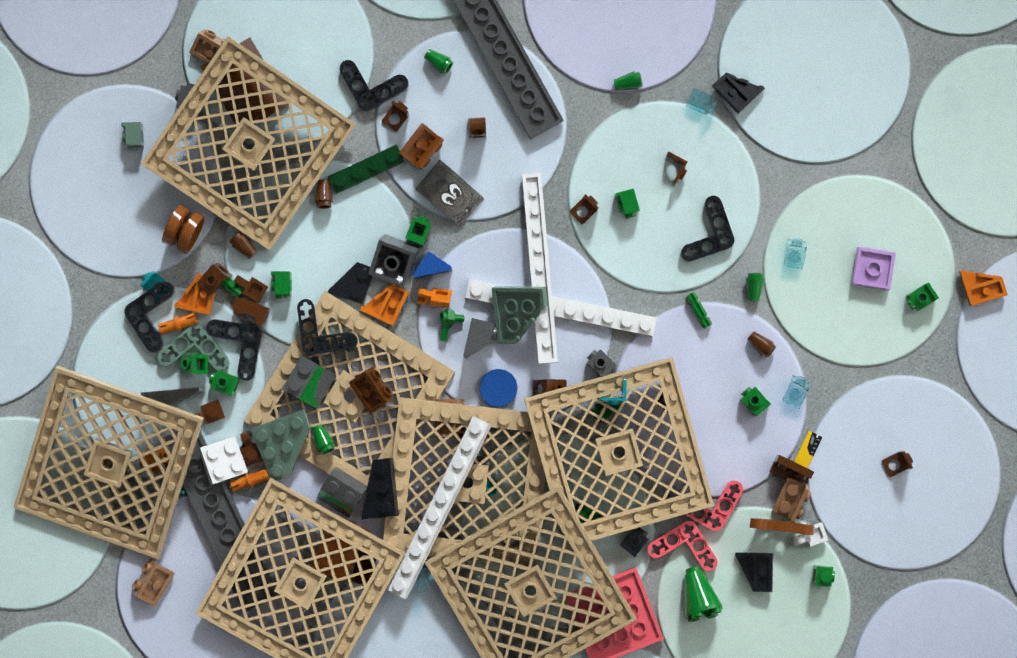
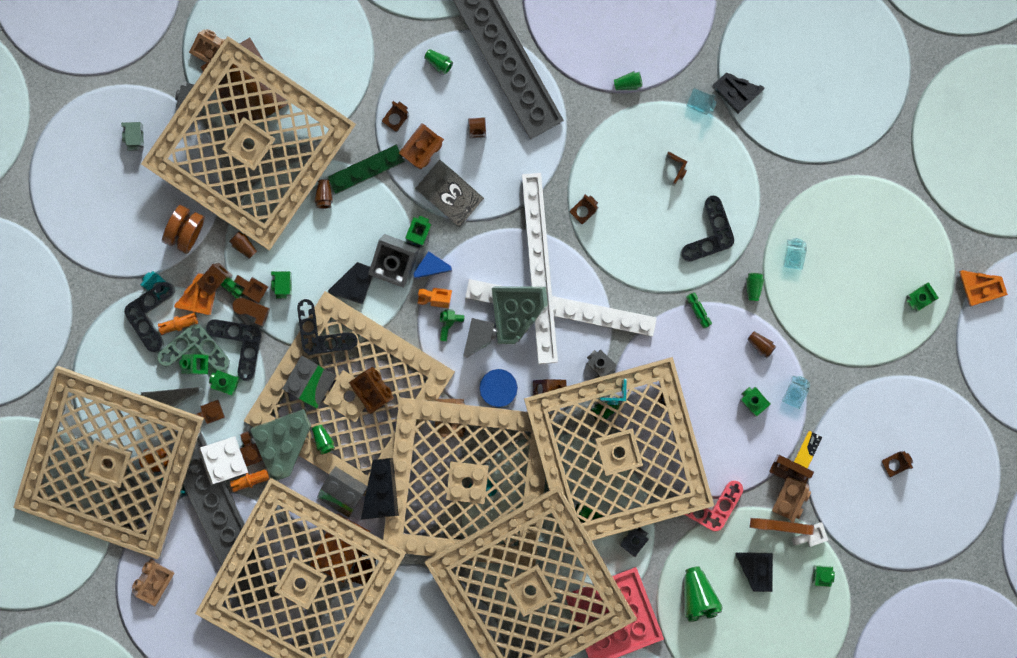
black beam [340,60,409,111] -> none
orange wing [360,283,410,326] -> none
white plate [388,416,492,599] -> none
clear light blue bracket [417,564,430,593] -> none
green brick [615,188,640,219] -> none
coral beam [647,521,718,571] -> none
lavender plate [851,247,896,291] -> none

